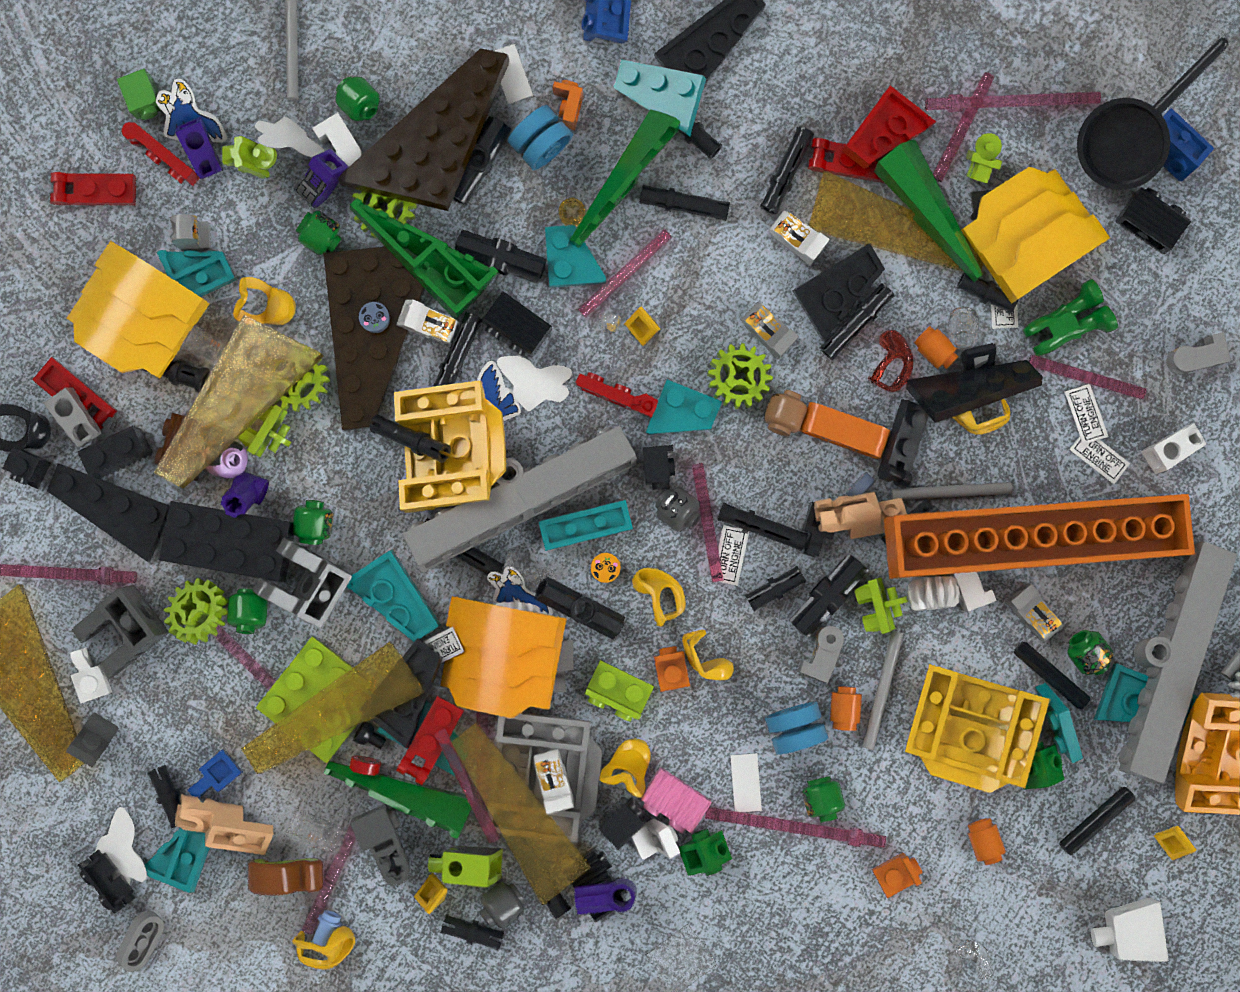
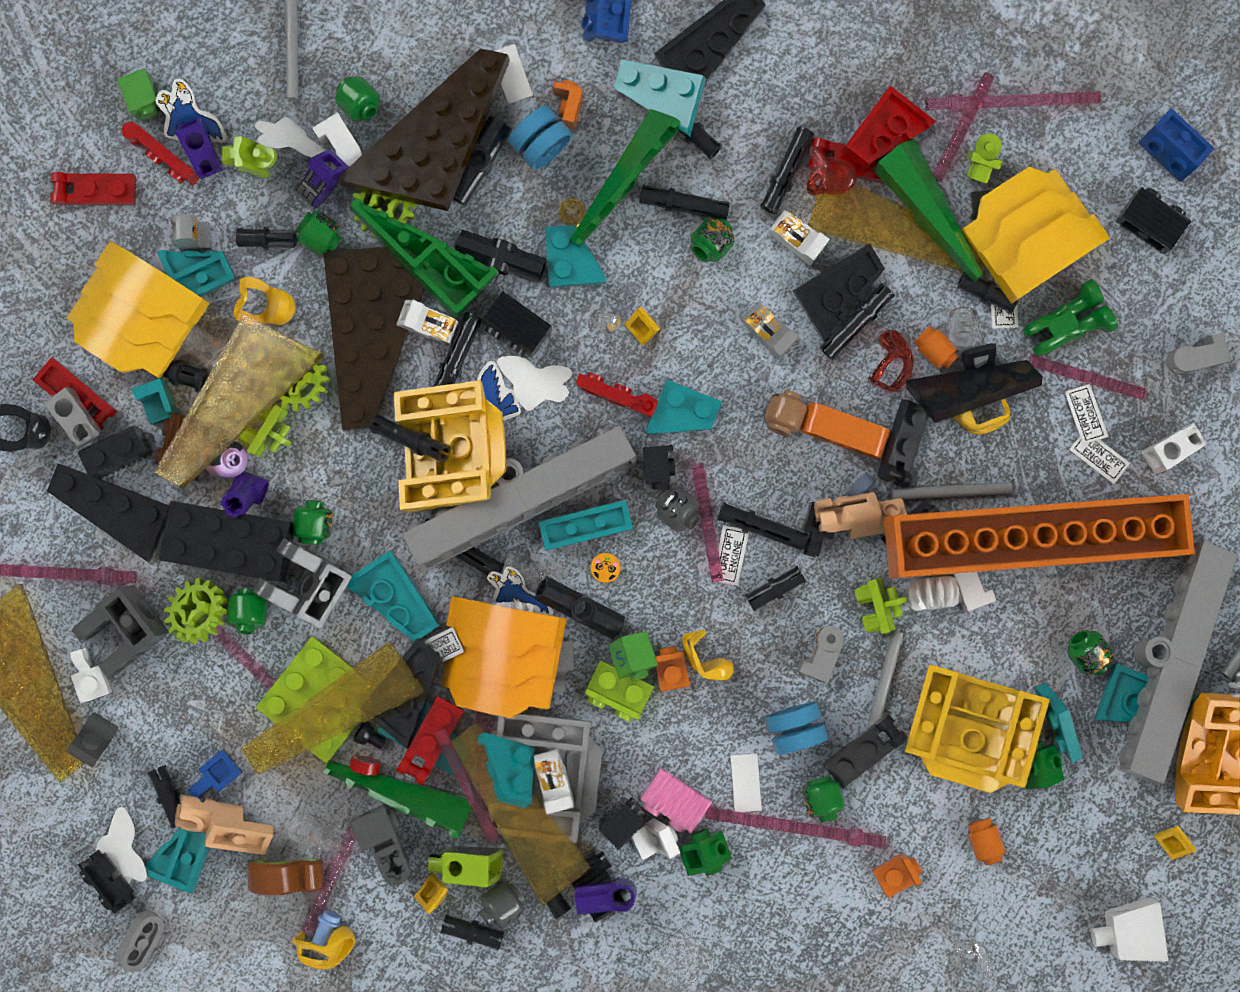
black brick [2,447,51,489] -> none
sand blue tile [359,302,390,333] -> none
clear pink piece [578,229,672,318] -> none
yellow piece [599,738,651,798] -> none
yellow piece [632,568,686,627] -> none
lime gear [707,343,773,409] -> none
black piece [788,553,869,638] -> none
orange brick [830,686,862,731] -> none
light grey leg [1005,584,1063,643] -> none
black axle [1014,641,1091,709] -> none
black axle [1059,787,1136,856] -> none
black piece [1077,37,1229,190] -> none
none -> teal panel [132,378,179,424]
none -> black axle [236,226,297,250]
none -> teal wing [477,732,535,809]
none -> bright green brick [608,631,658,681]
none -> head [690,218,735,262]
none -> clear red piece [807,146,857,196]
none -> black plate [823,713,909,789]

